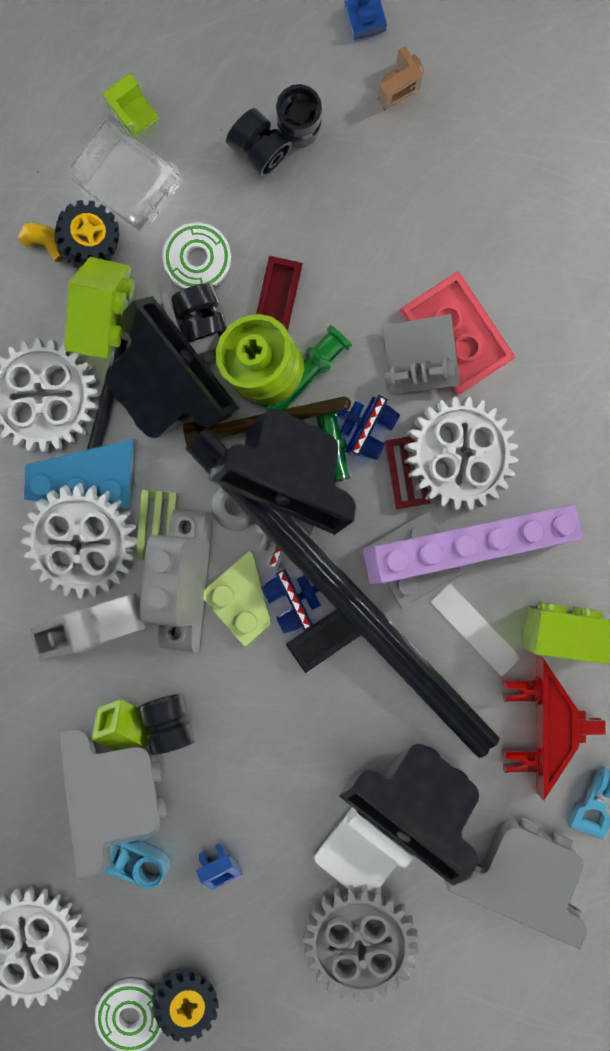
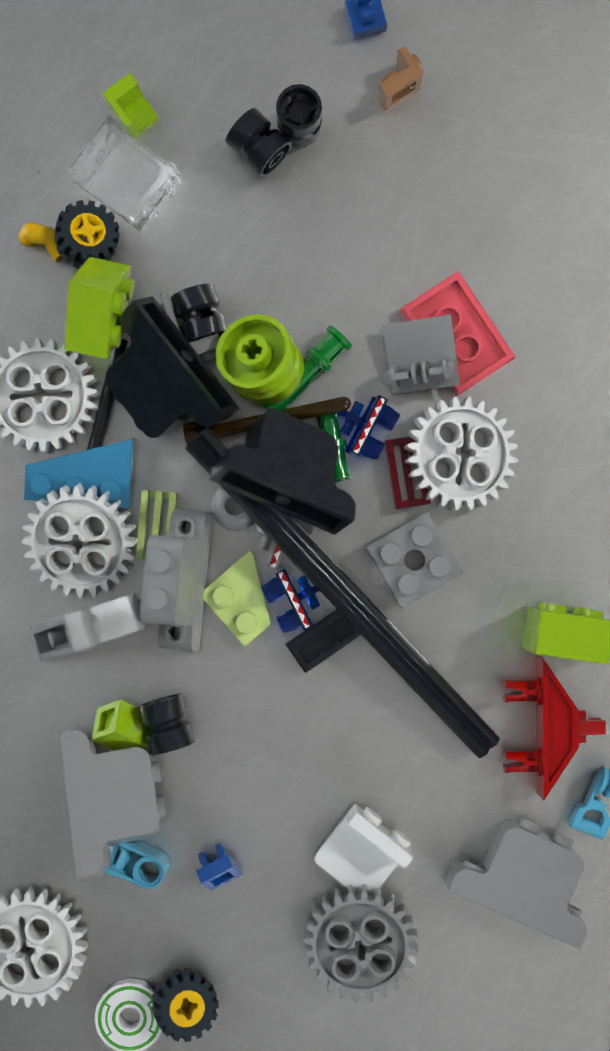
white tile [162,222,232,290] -> none
dark red tile [256,256,303,331] -> none
black brick [339,744,479,886] -> none
lavender arch [362,504,584,584] -> none
white sticker [430,583,521,676] -> none

